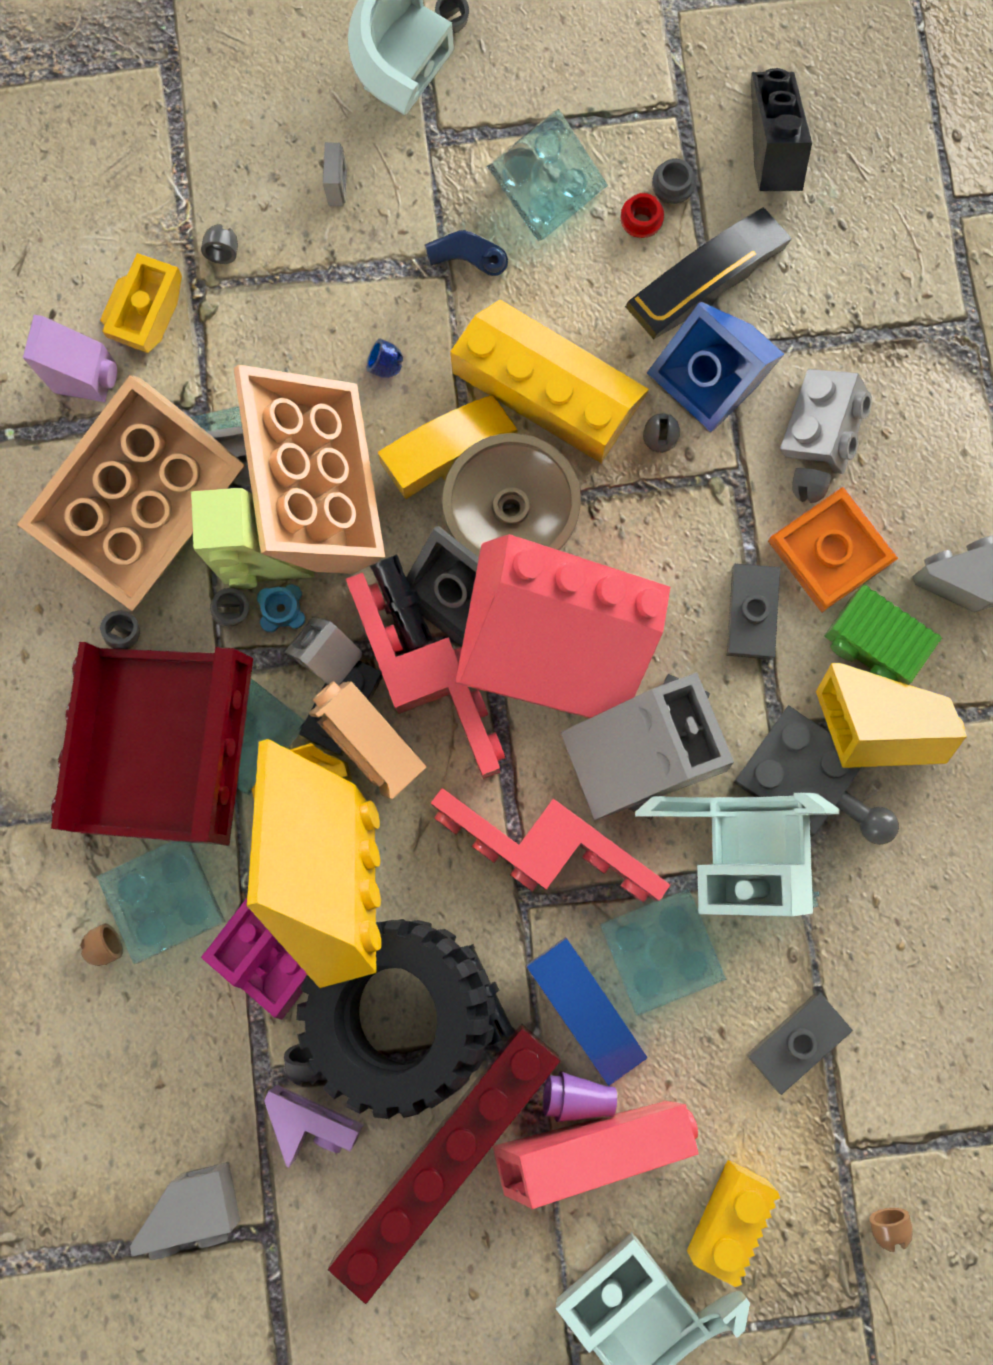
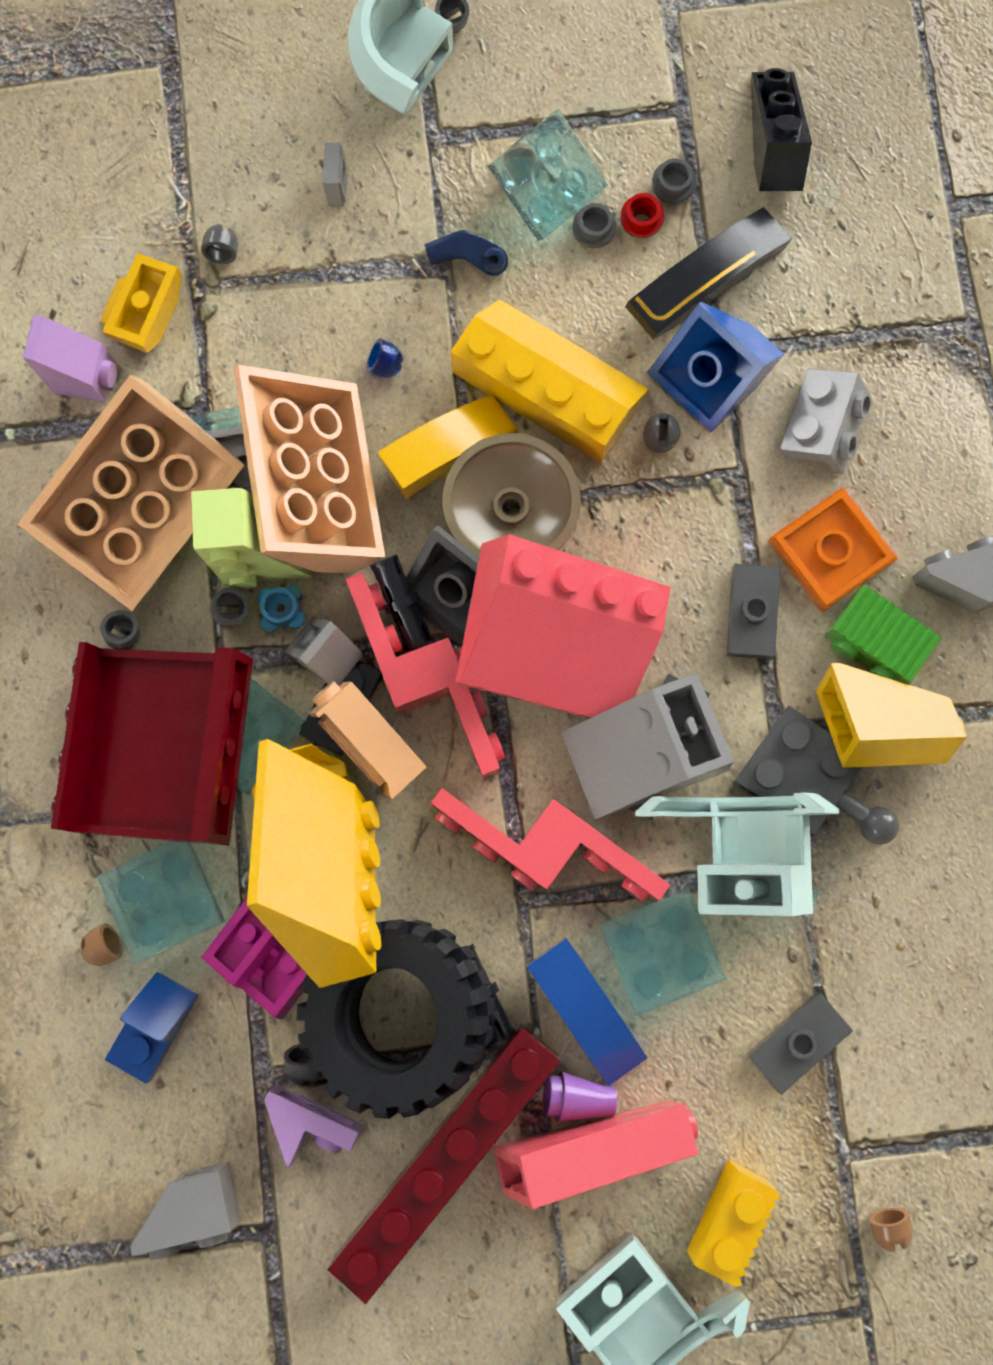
dark grey hinge [792,468,831,503] -> none
none -> blue slope [105,972,199,1083]
none -> dark grey plate [572,203,616,248]

